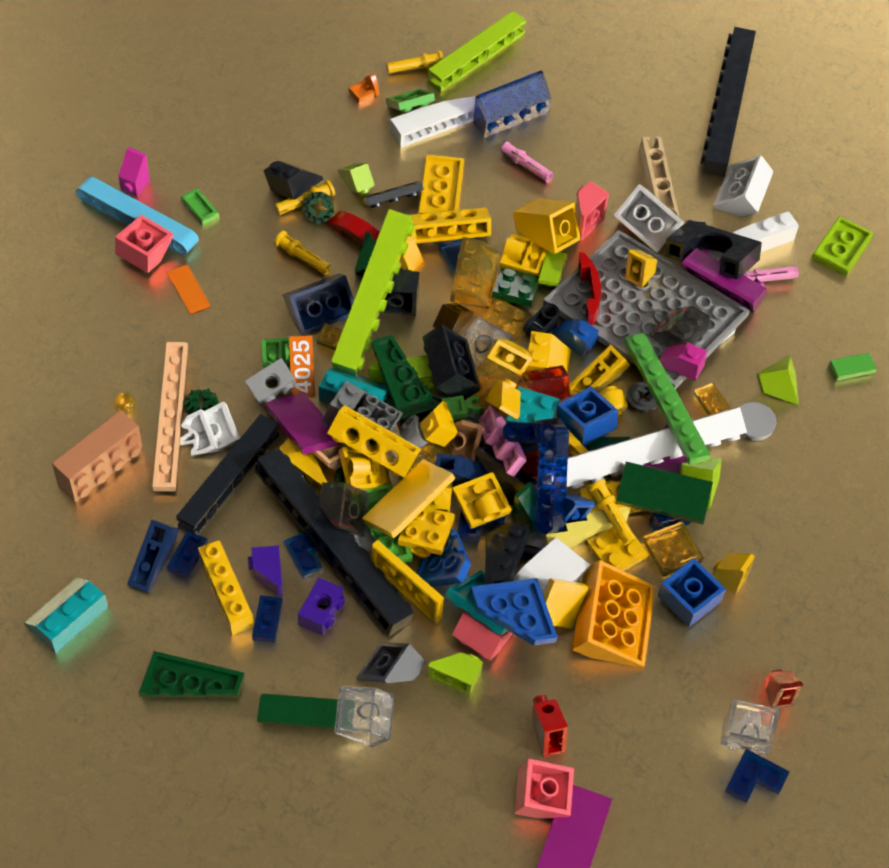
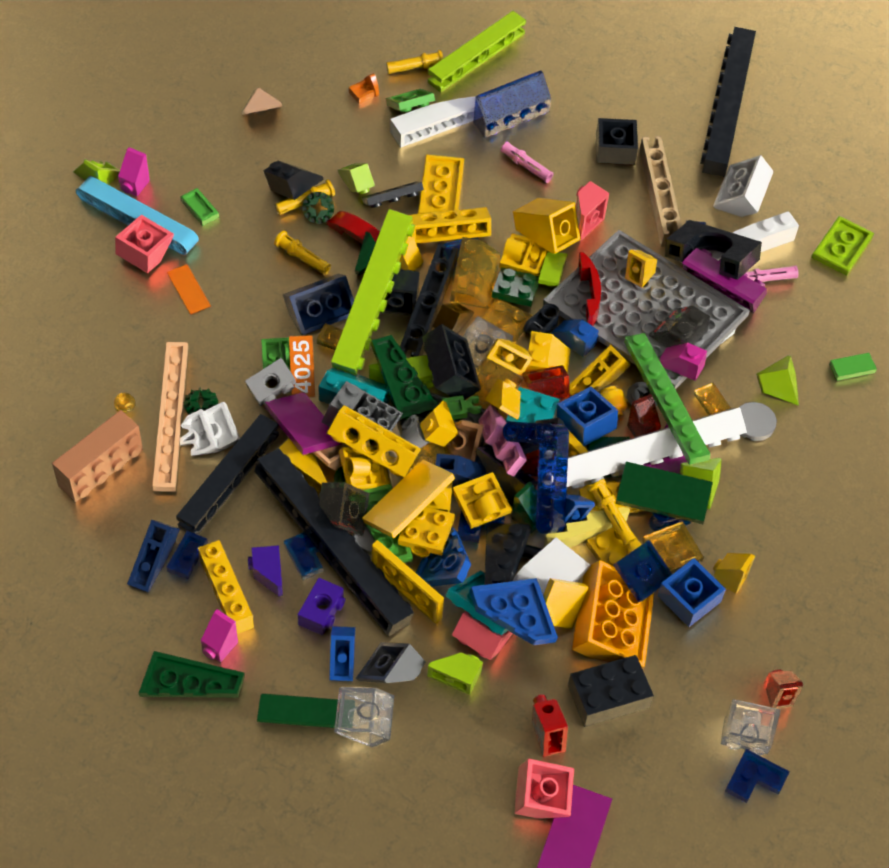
teal slope [24,578,108,653] -> none
clear blue plate [252,595,283,643] -> none
white slope [614,184,684,253] -> none
none -> lime slope [73,159,120,185]
none -> dark pink slope [201,609,238,663]
none -> slope [242,87,282,115]
none -> blue slope [330,626,356,681]
none -> black piece [400,243,458,357]
none -> black brick [568,655,654,727]
none -> black brick [596,118,638,165]
none -> clear blue plate [613,540,672,603]
none -> clear red slope [627,394,661,437]

